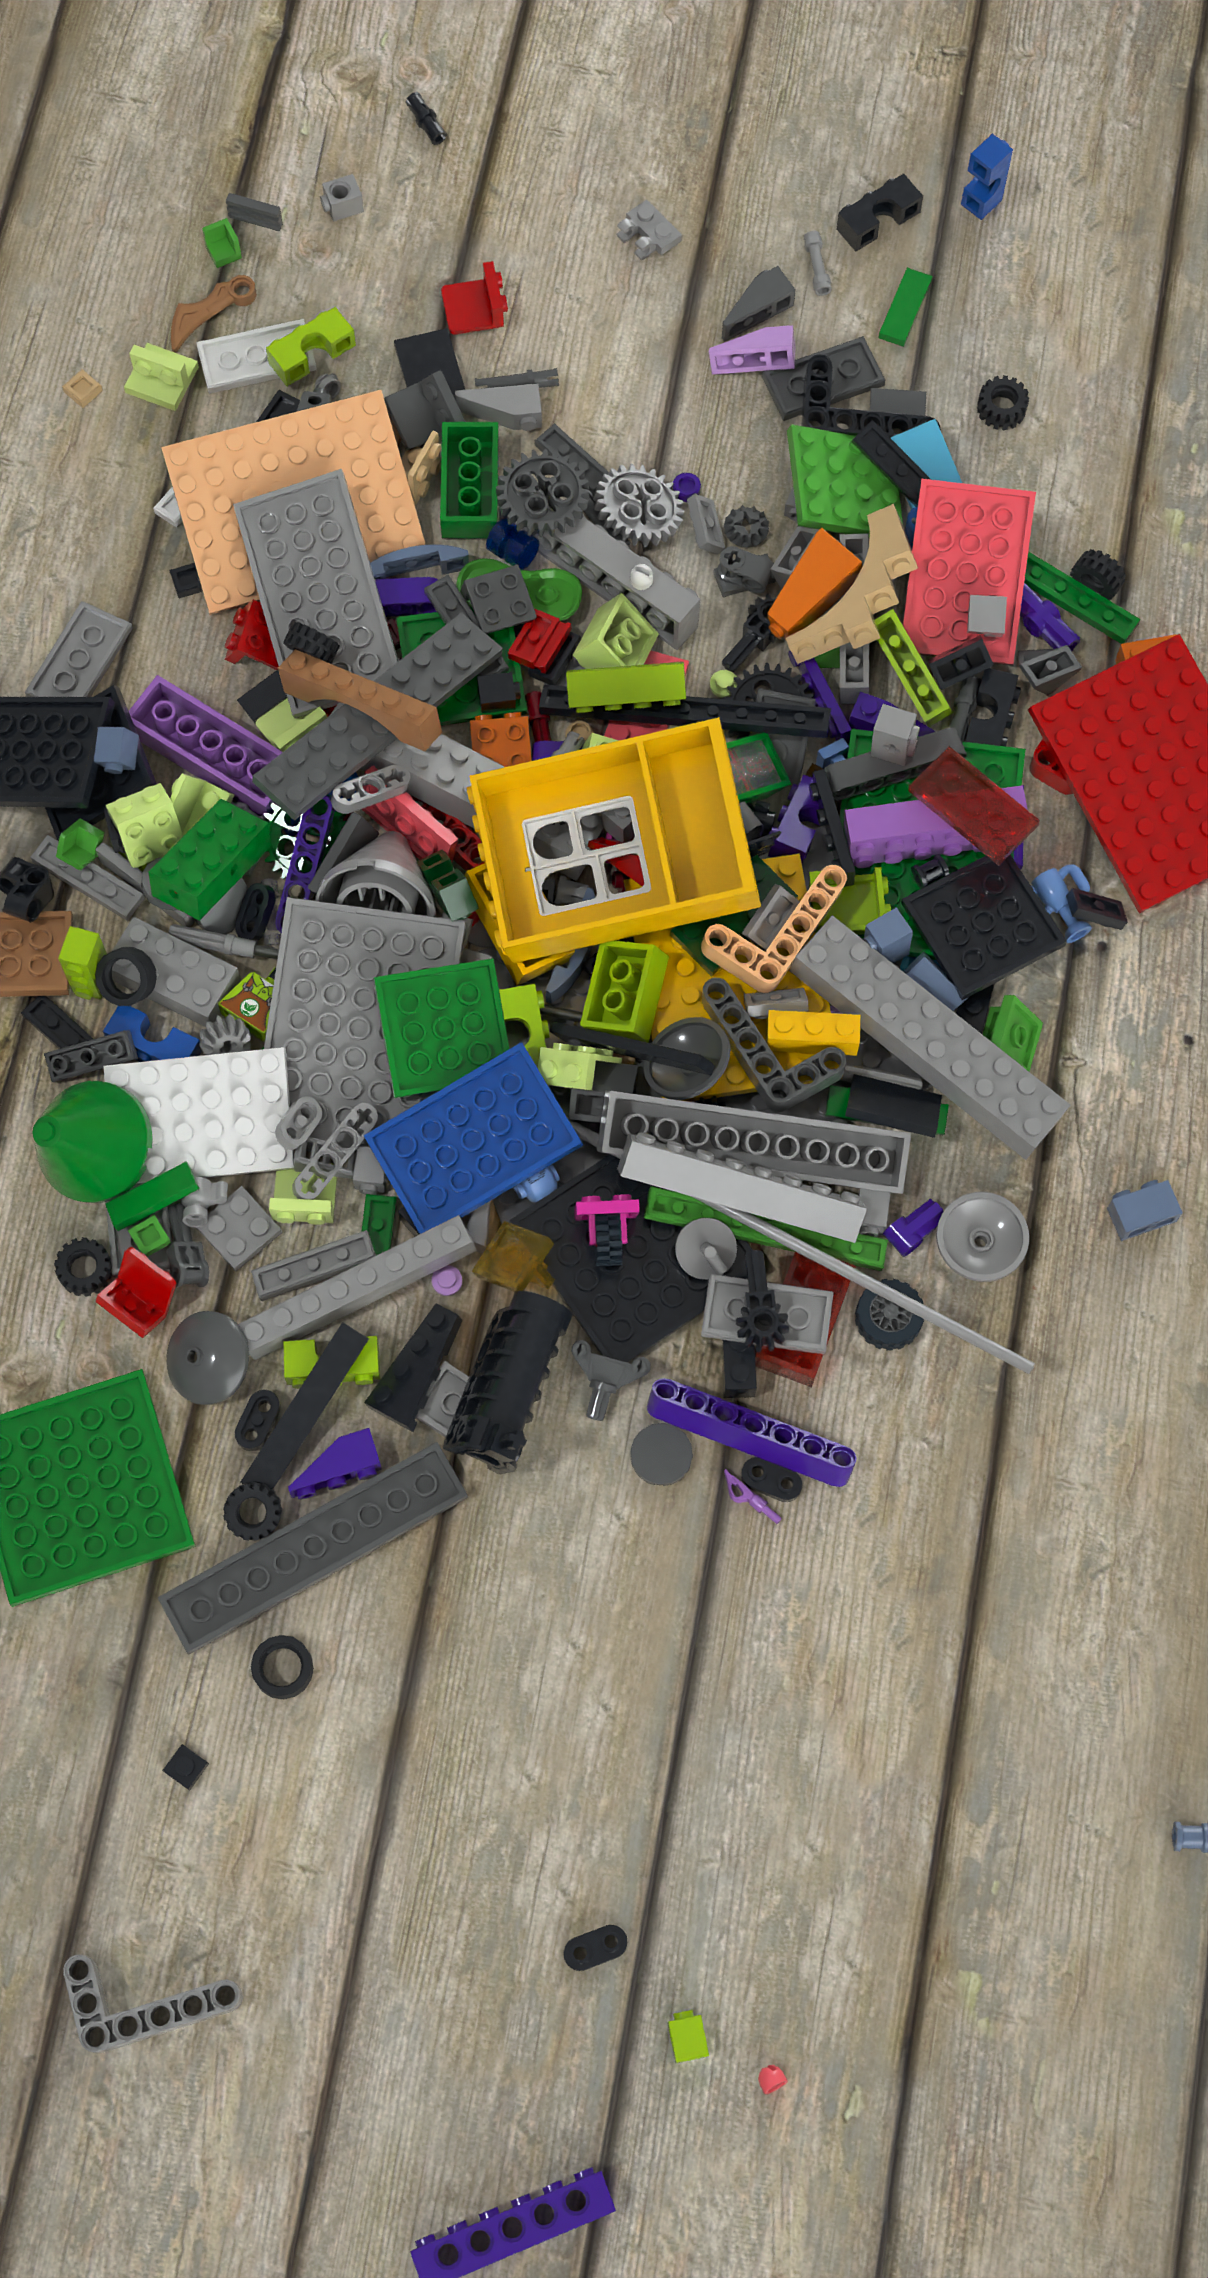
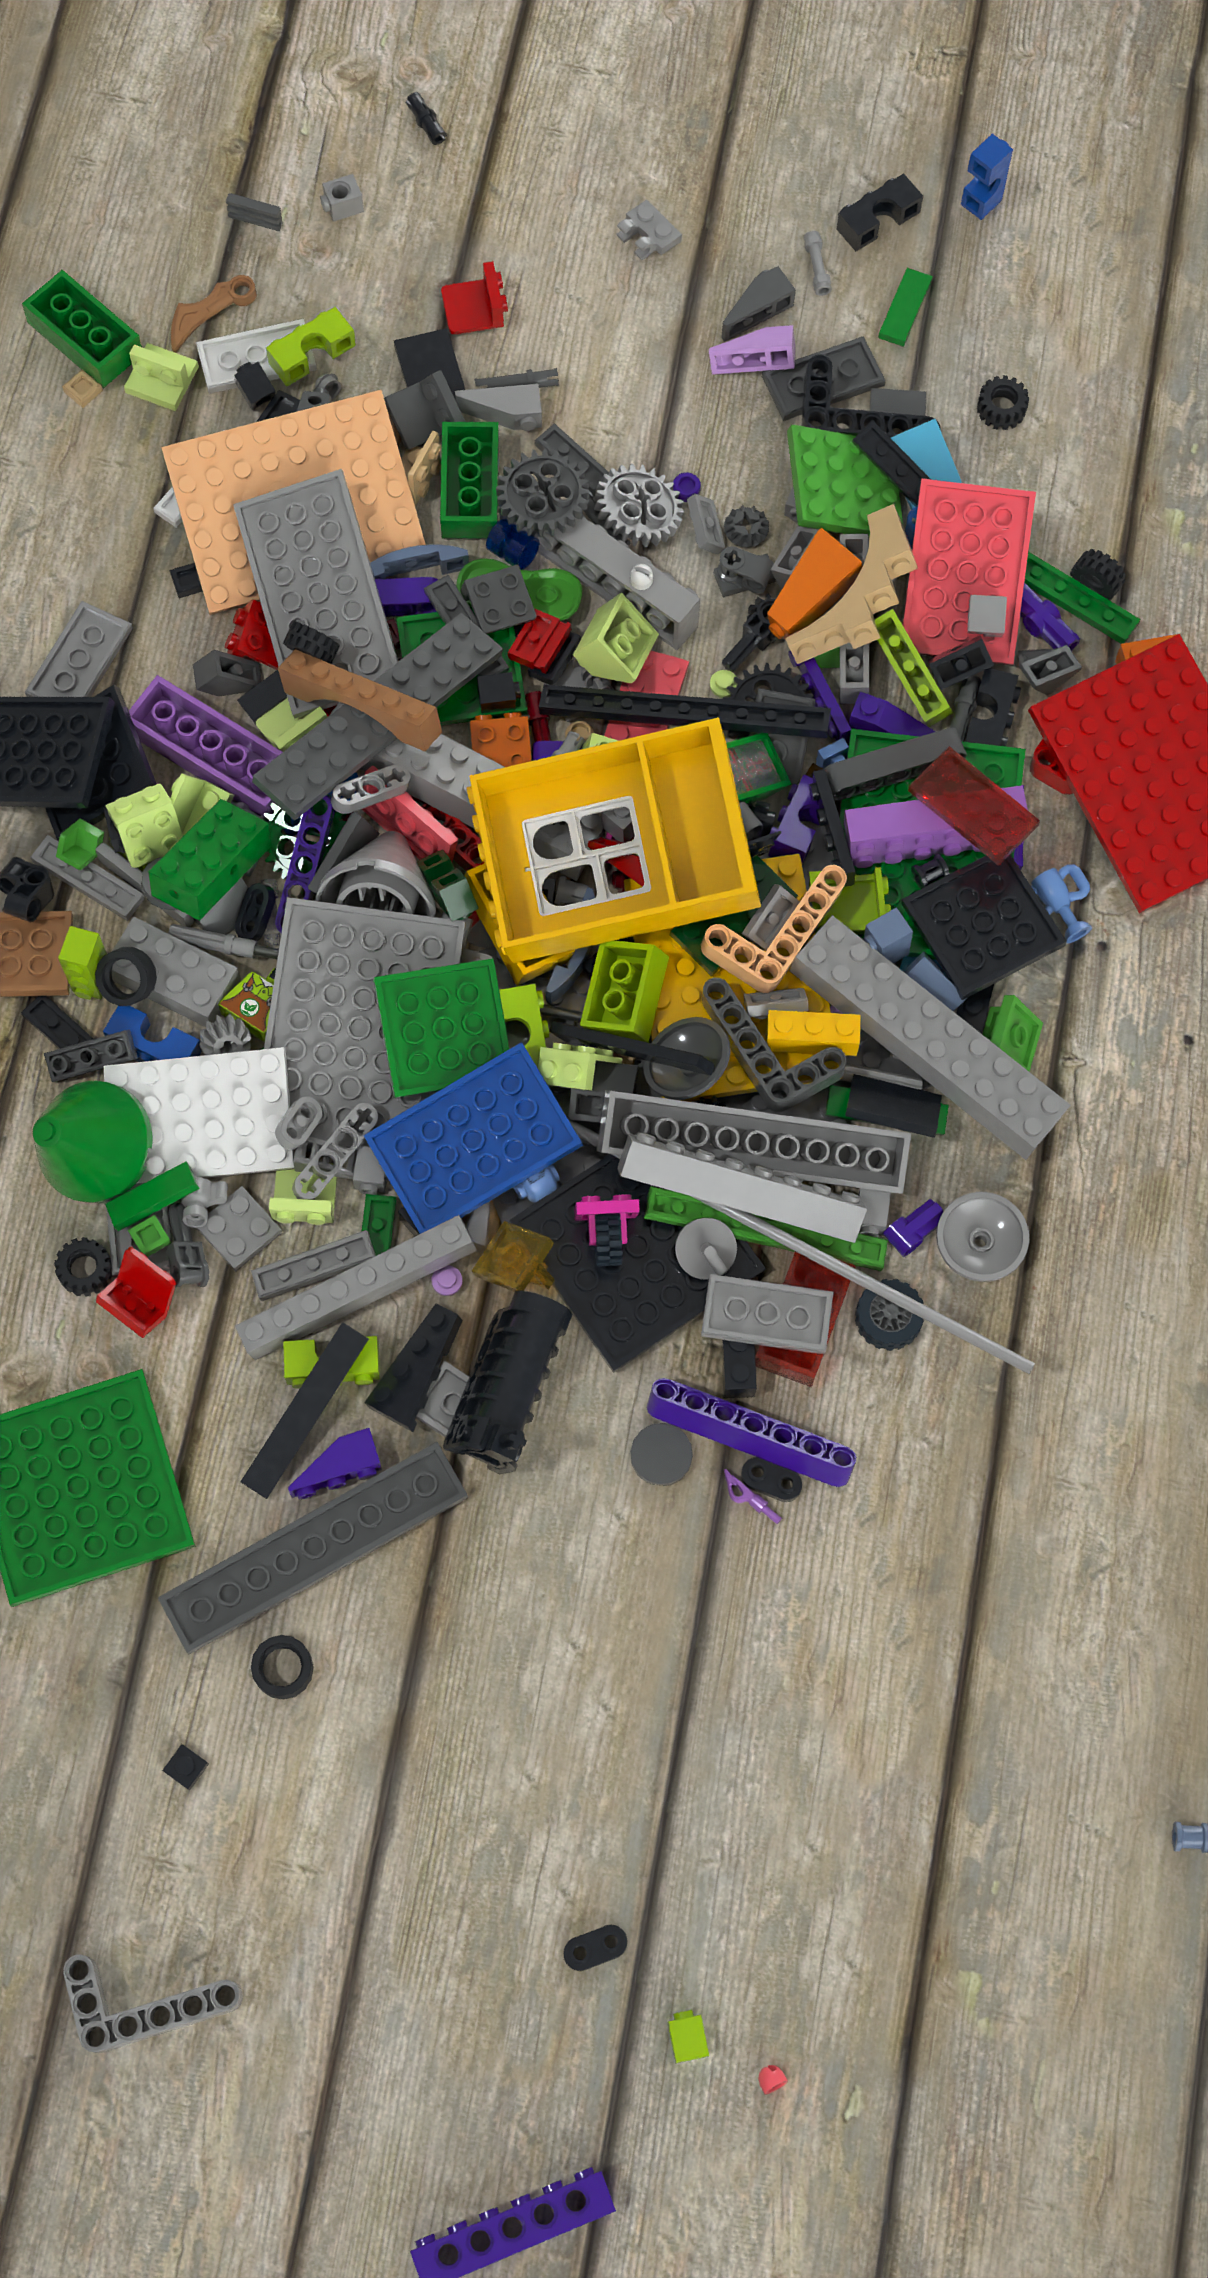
sand blue brick [94,727,139,774] -> none
dark grey dish [166,1311,249,1405] -> none
bright green panel [202,218,242,268] -> none
black tyre [223,1482,282,1541] -> none
black plate [235,1390,280,1451] -> none
lime brick [566,662,686,713] -> none
dark grey axle [571,1340,651,1421] -> none
black gear [736,1250,790,1353] -> none
light grey brick [871,704,920,766] -> none
black plate [1066,888,1128,930] -> none
sand blue brick [1107,1180,1183,1241] -> none
none -> green brick [22,269,142,389]
none -> dark grey slope [193,649,262,696]
none -> black brick [234,361,276,410]

